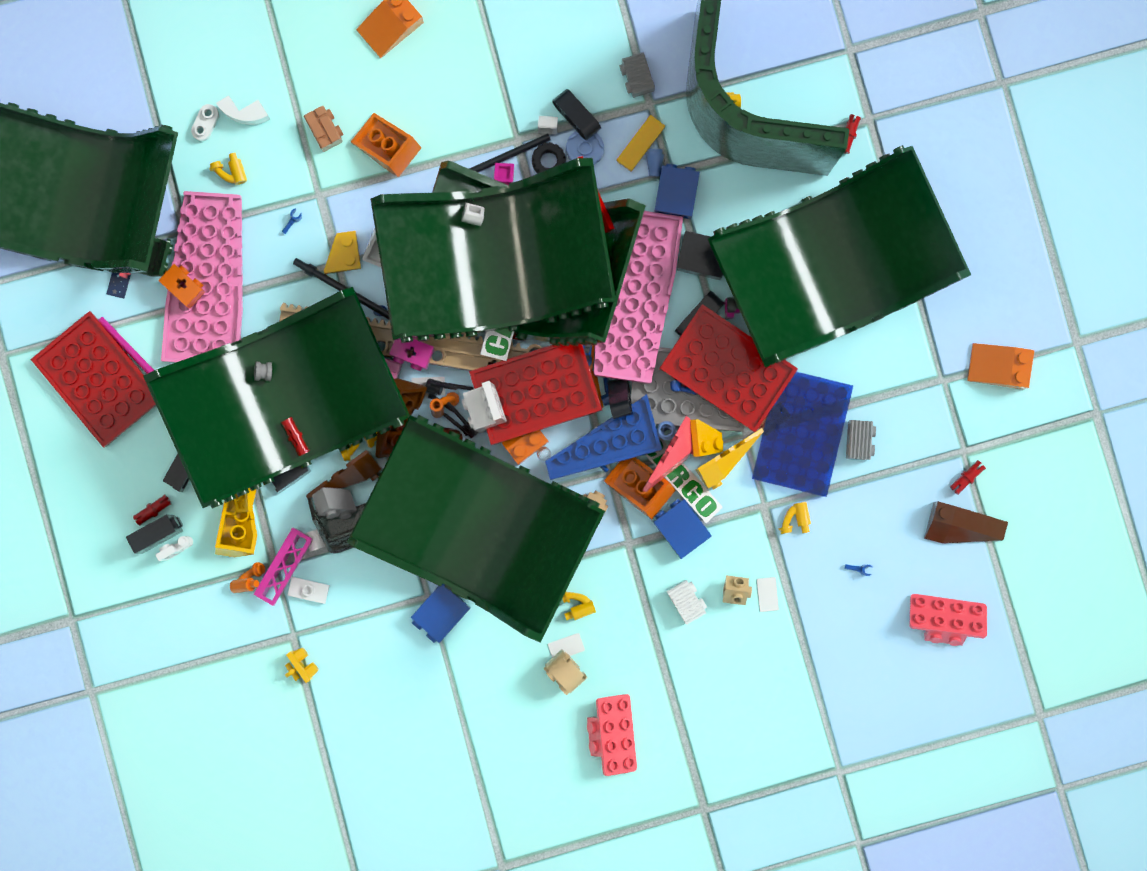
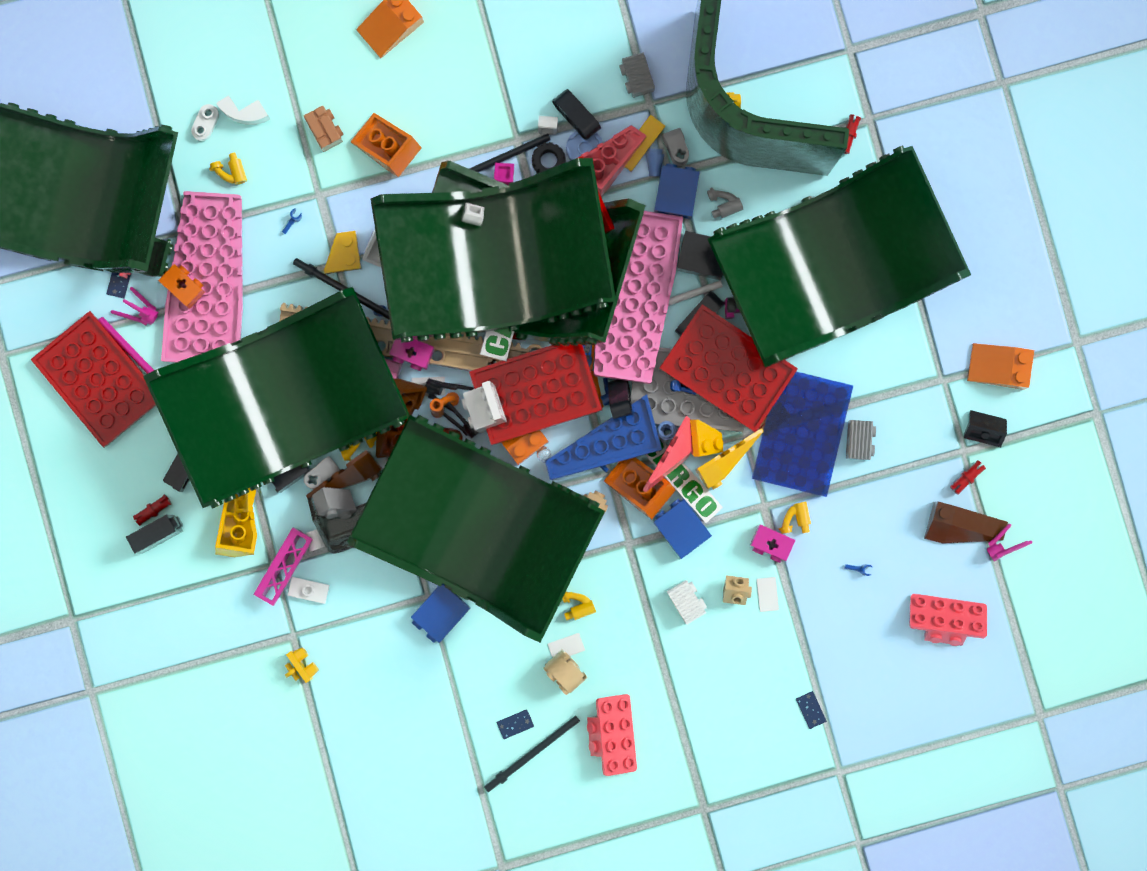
white plate [155,536,194,561] -> none
orange plant [230,562,265,593] -> none
light grey wheel [254,361,272,382] -> none
red pin [281,417,310,456] -> none
none -> dark pink plant [111,287,159,326]
none -> light grey piece [304,456,340,489]
none -> black bar [484,715,580,793]
none -> dark blue sticker [496,709,534,739]
none -> coral wedge [580,125,646,197]
none -> light grey piece [662,128,689,167]
none -> white bar [668,280,723,306]
none -> light grey plant [707,187,744,219]
none -> dark pink brick [749,524,796,563]
none -> dark blue sticker [796,691,827,729]
none -> black panel [964,410,1007,448]
none -> dark pink plant [986,524,1033,562]

